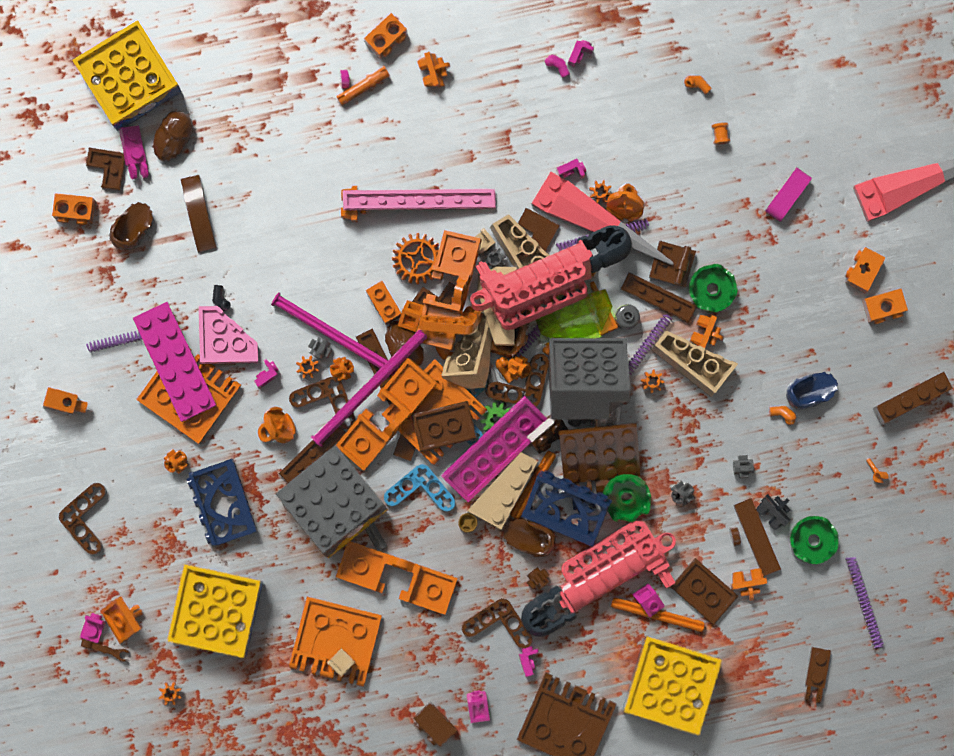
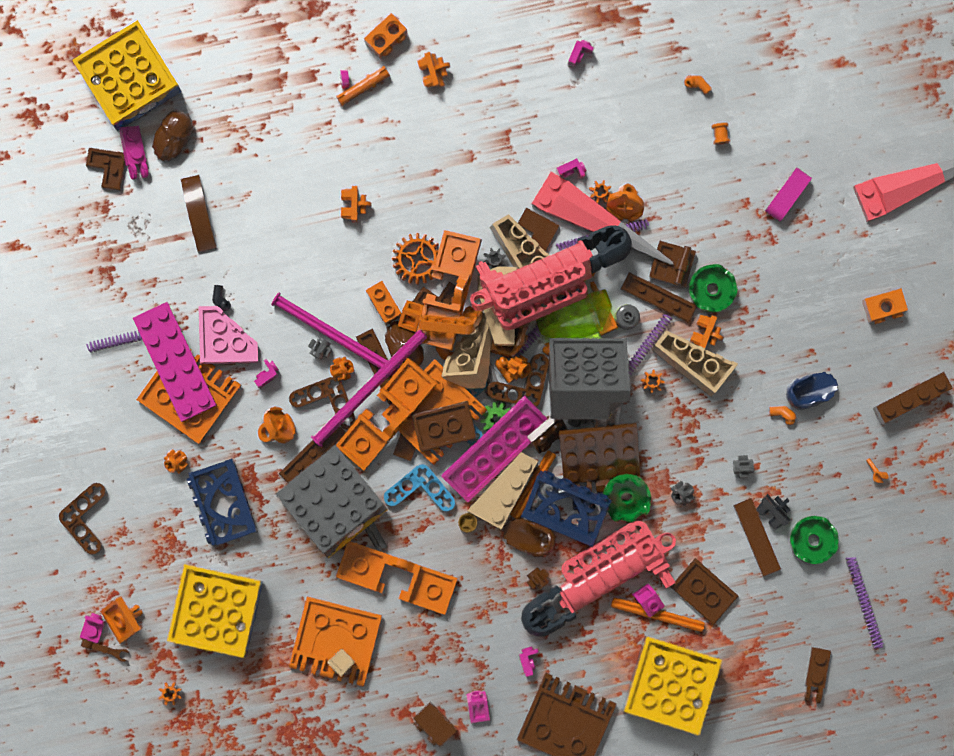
orange torso [43,387,88,415] -> none
orange brick [52,193,95,225] -> none
reddish brown hair [109,202,153,251] -> none
orange gear [296,356,319,379] -> none
bright pink tile [342,189,496,211] -> none
reddish brown beam [462,599,532,648] -> none
tan panel [475,228,496,257] -> none
dark pink arm [545,54,570,78] -> none
reddish brown tile [729,526,741,546] -> none
orange hips [730,568,767,601] -> none
orange brick [845,247,886,293] -> none

